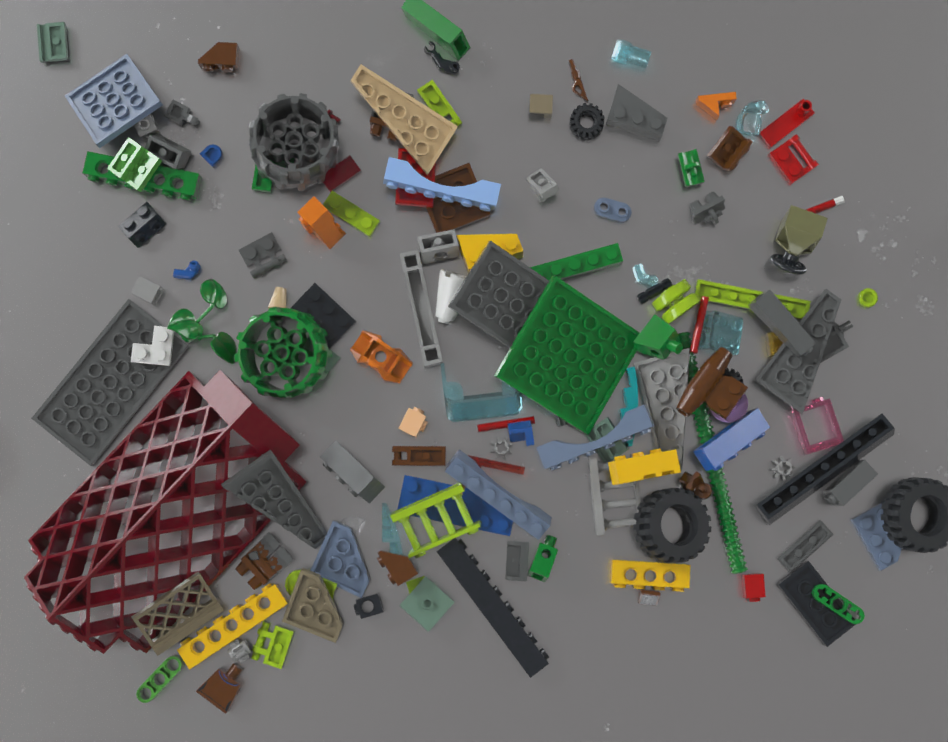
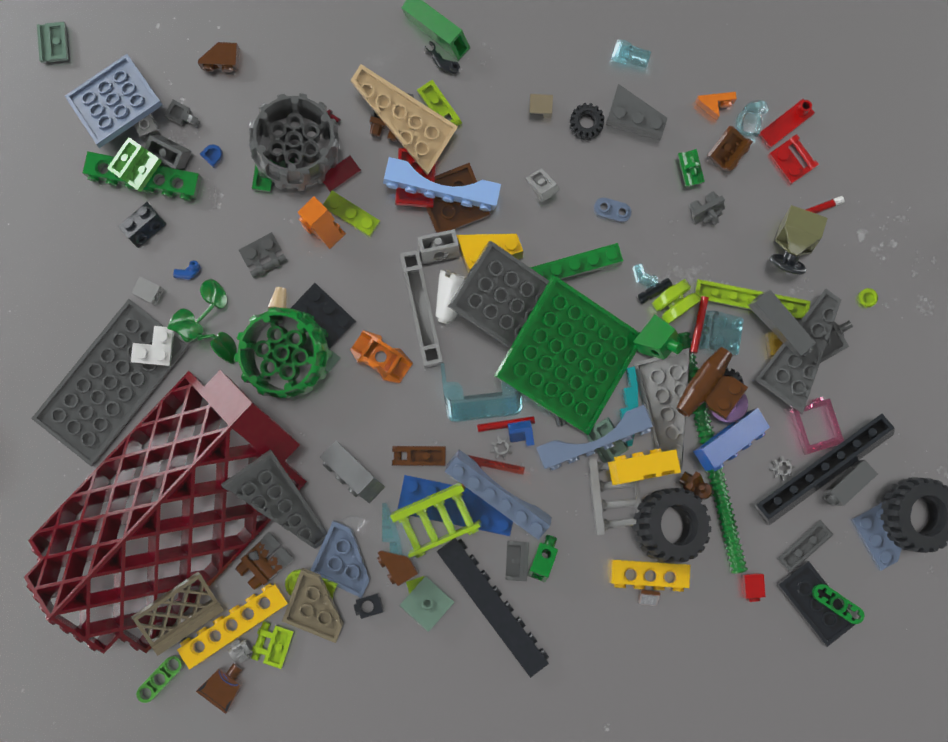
light nougat brick [398,407,428,438] -> none
reddish brown hand [569,59,589,101] -> none

